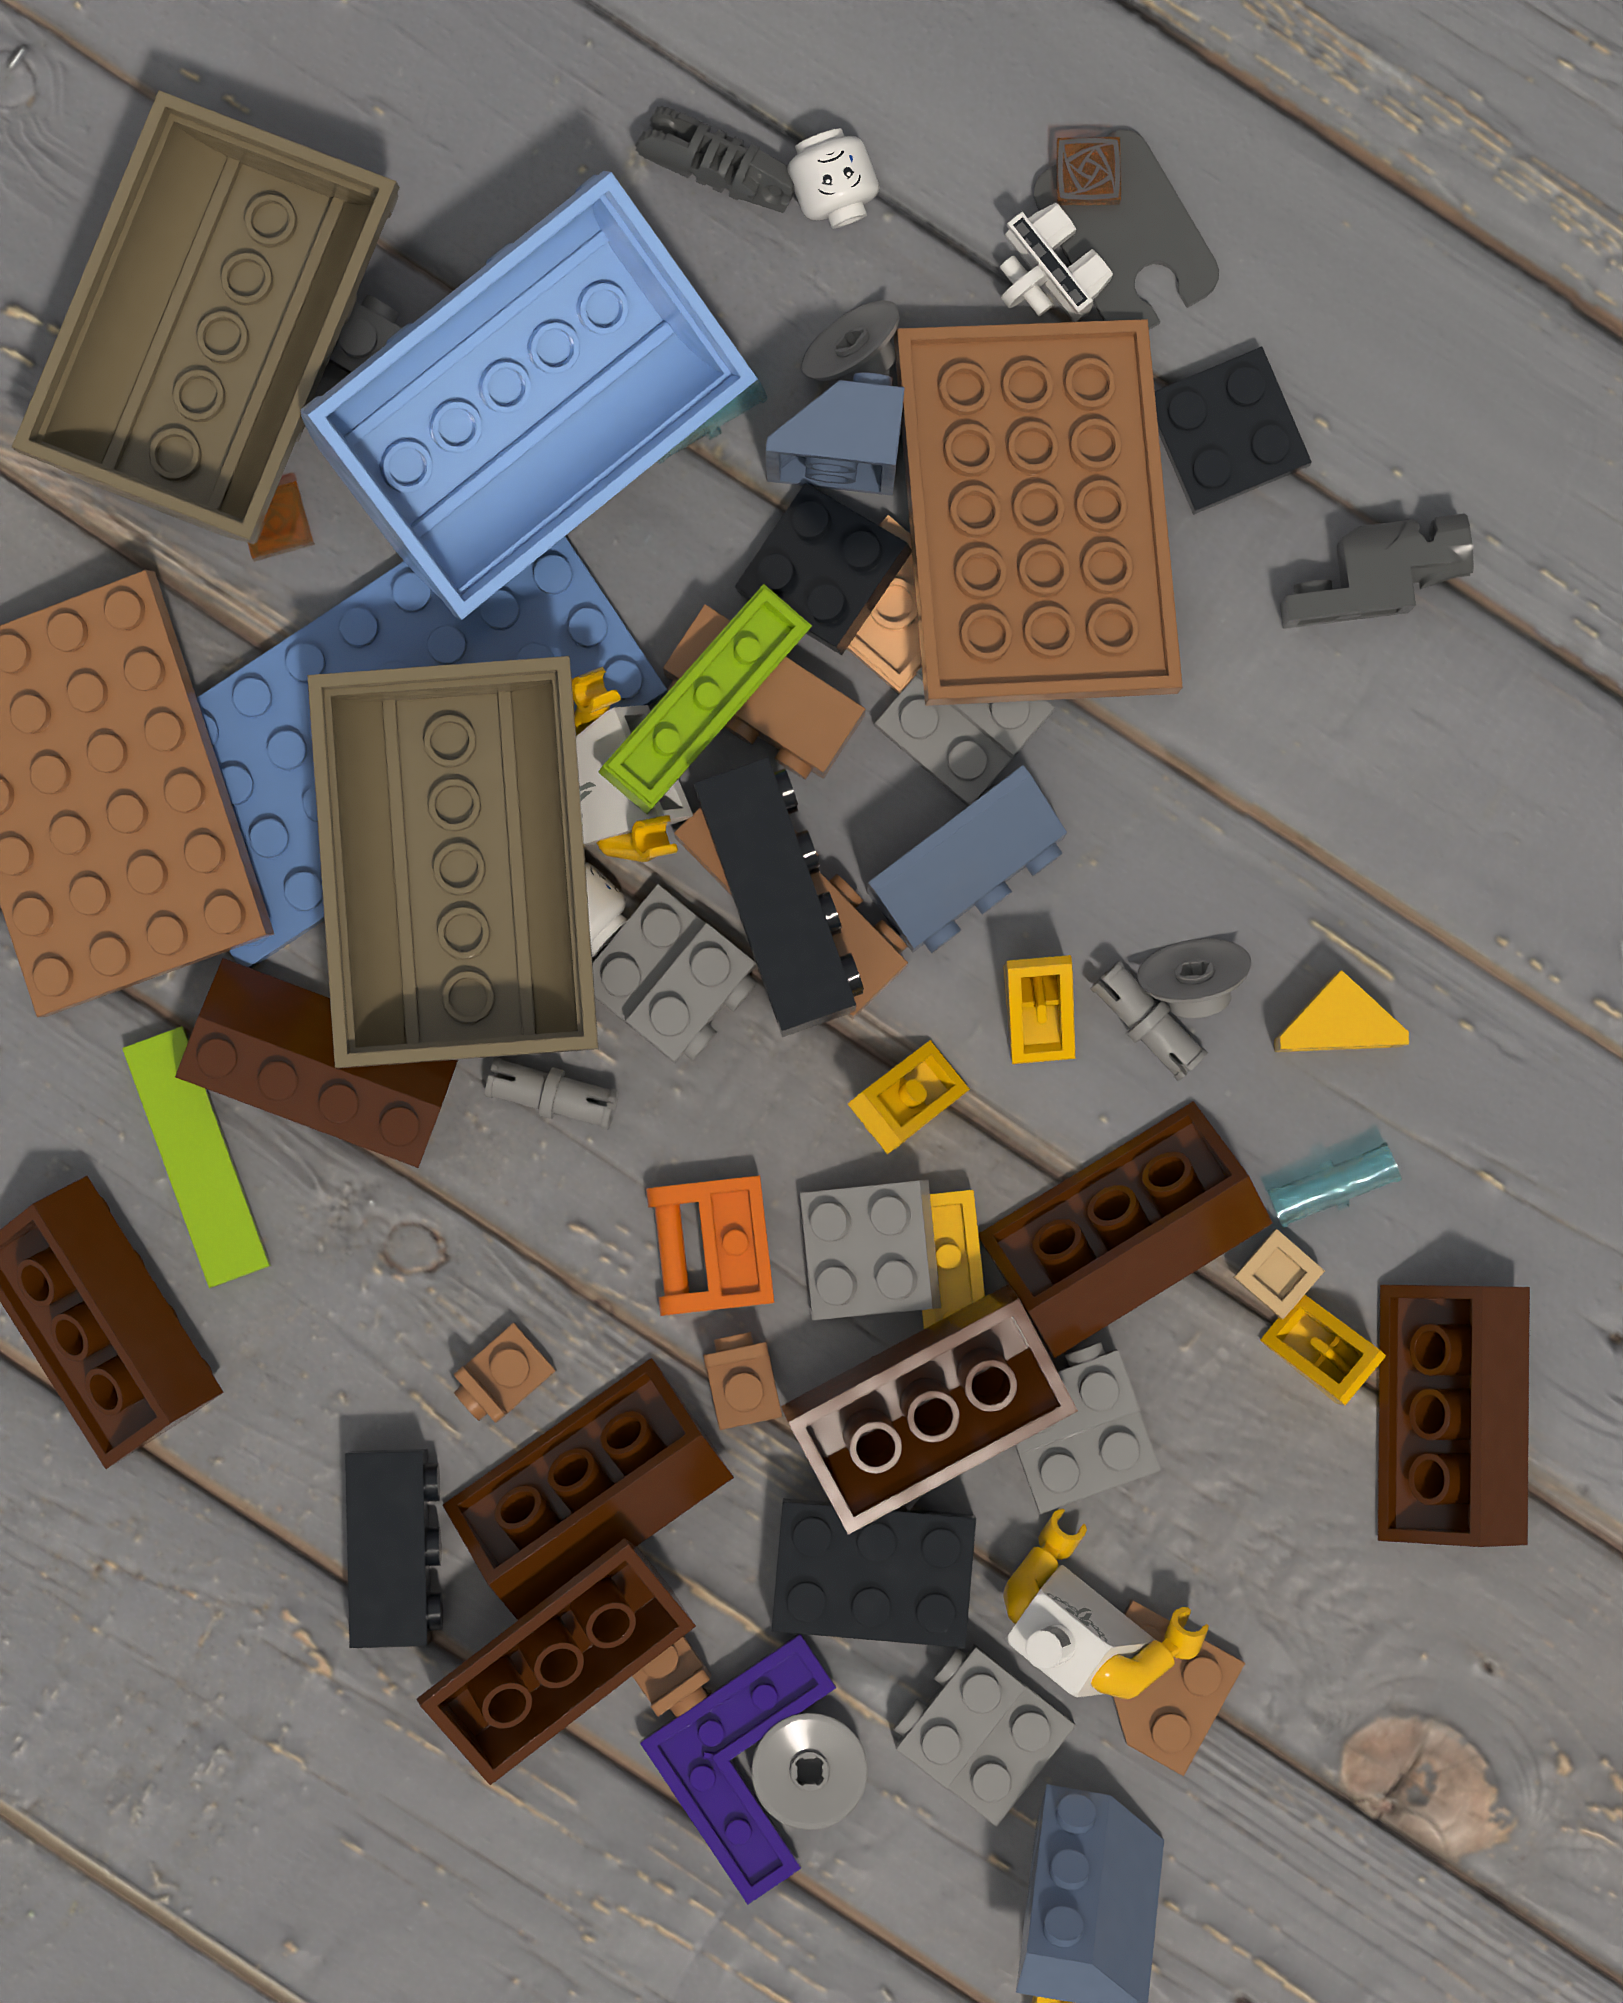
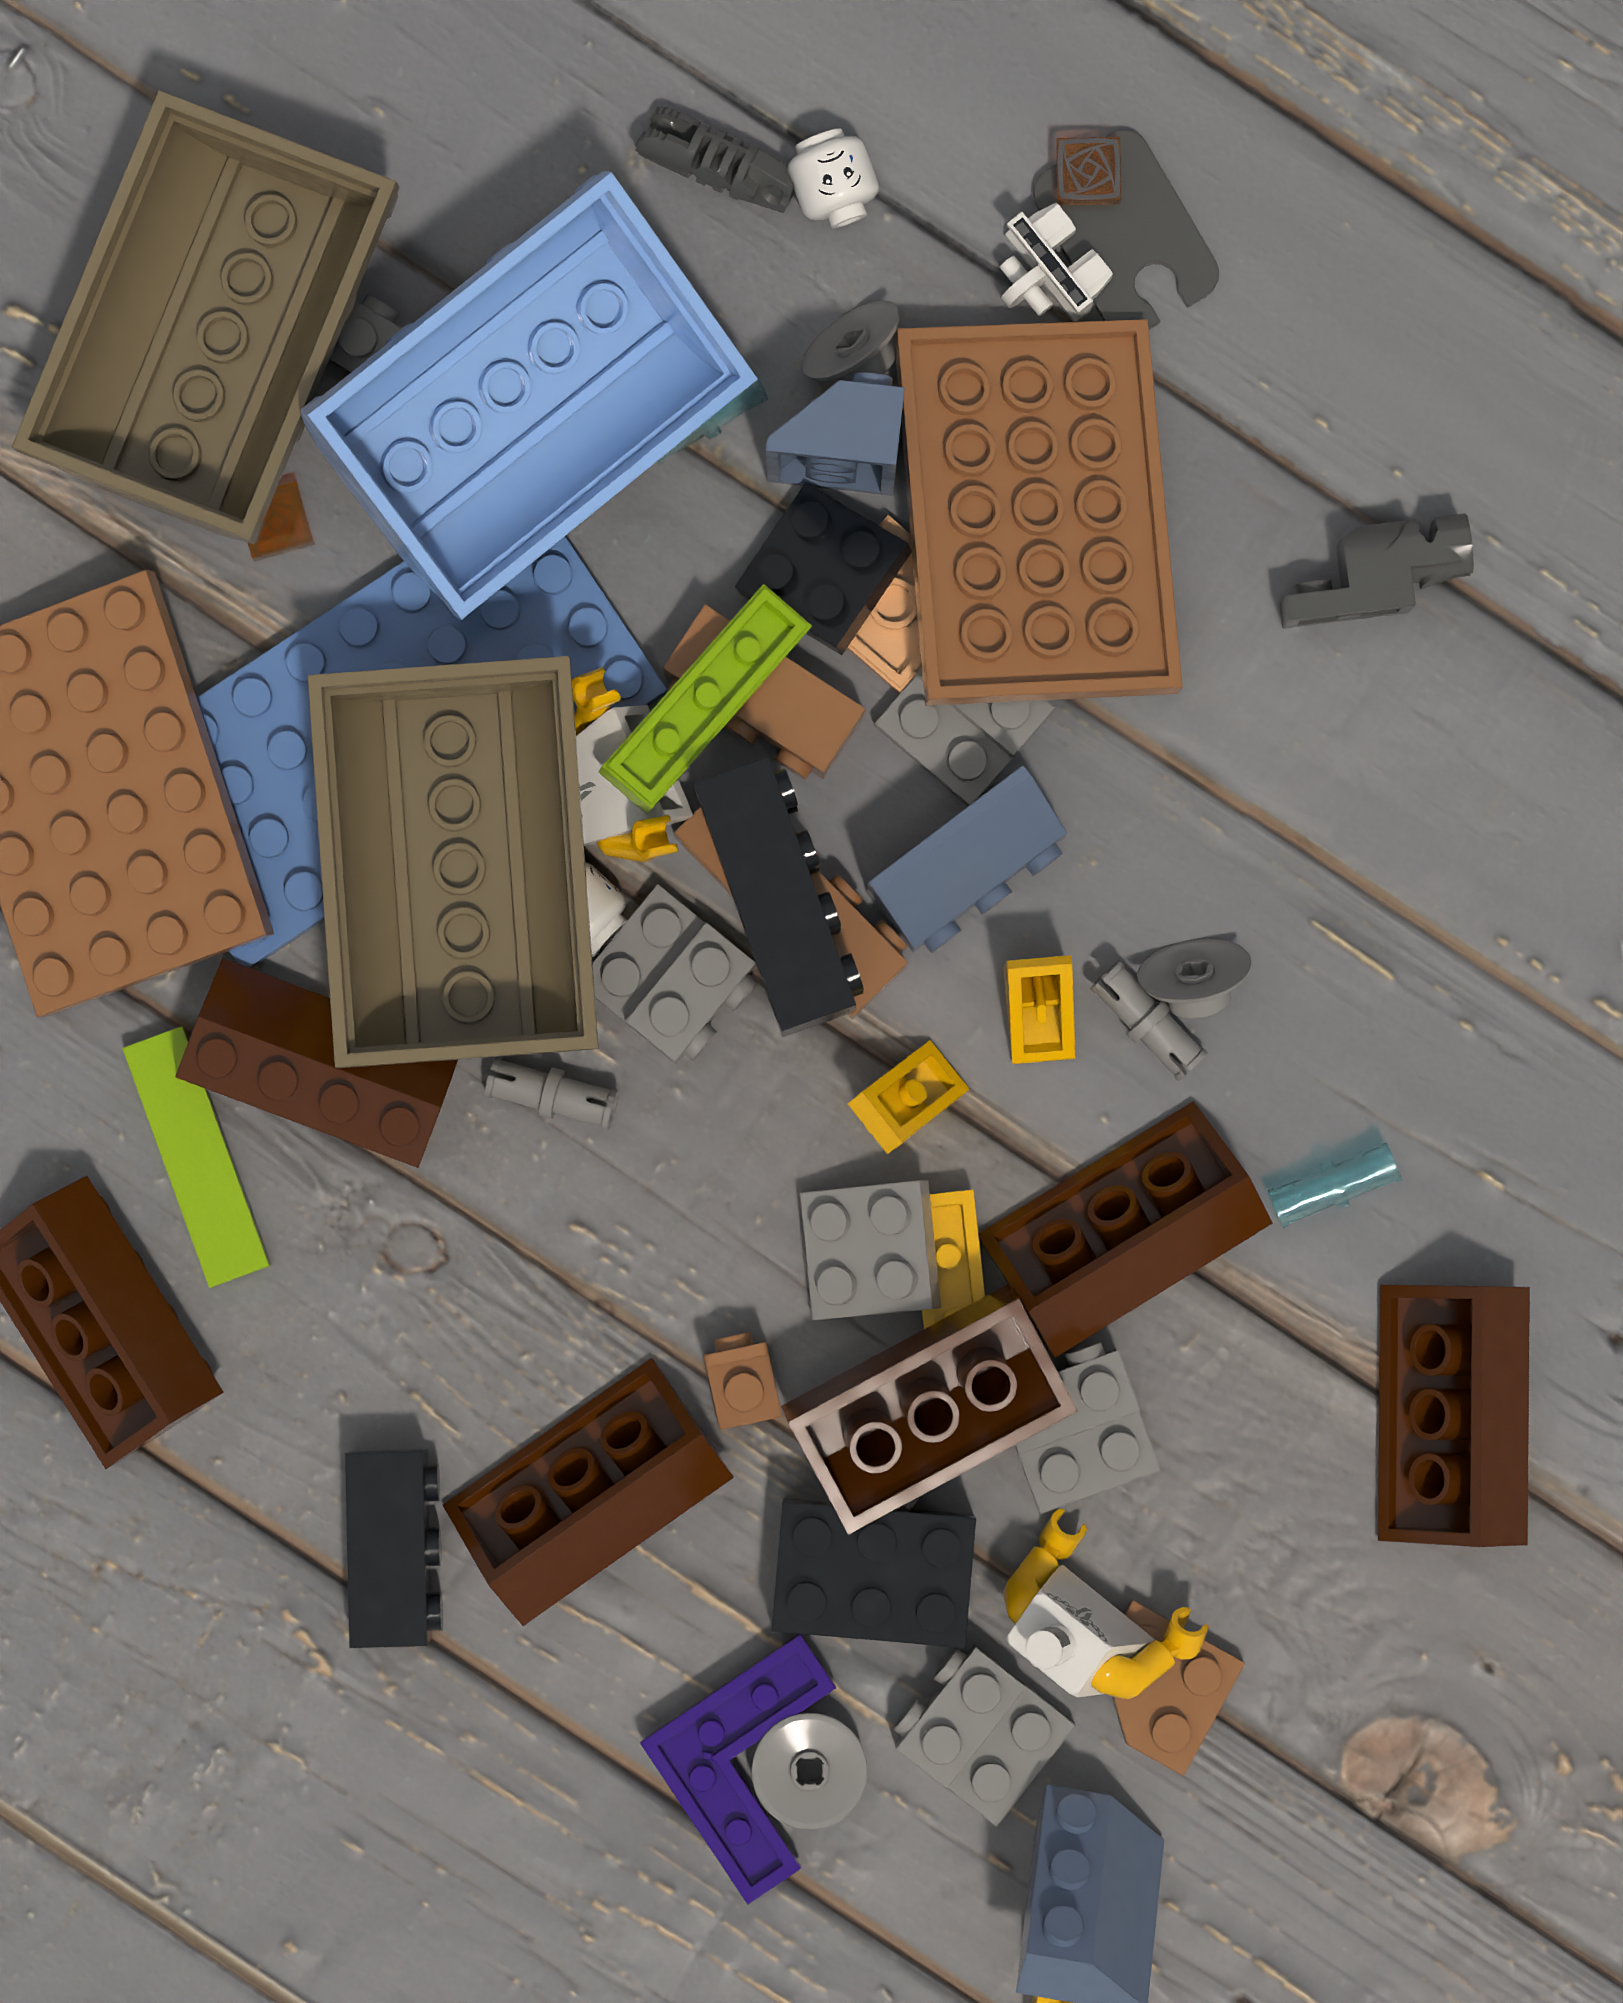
reddish brown slope [416,1538,696,1785] -> none
medium nougat bracket [453,1323,557,1423] -> none
medium nougat bracket [632,1636,712,1718] -> none
orange plate [646,1175,775,1316] -> none
black plate [1155,347,1312,515] -> none
tan plate [1233,1229,1325,1319] -> none
yellow slope [1260,1295,1386,1406] -> none
yellow slope [1274,970,1409,1052] -> none

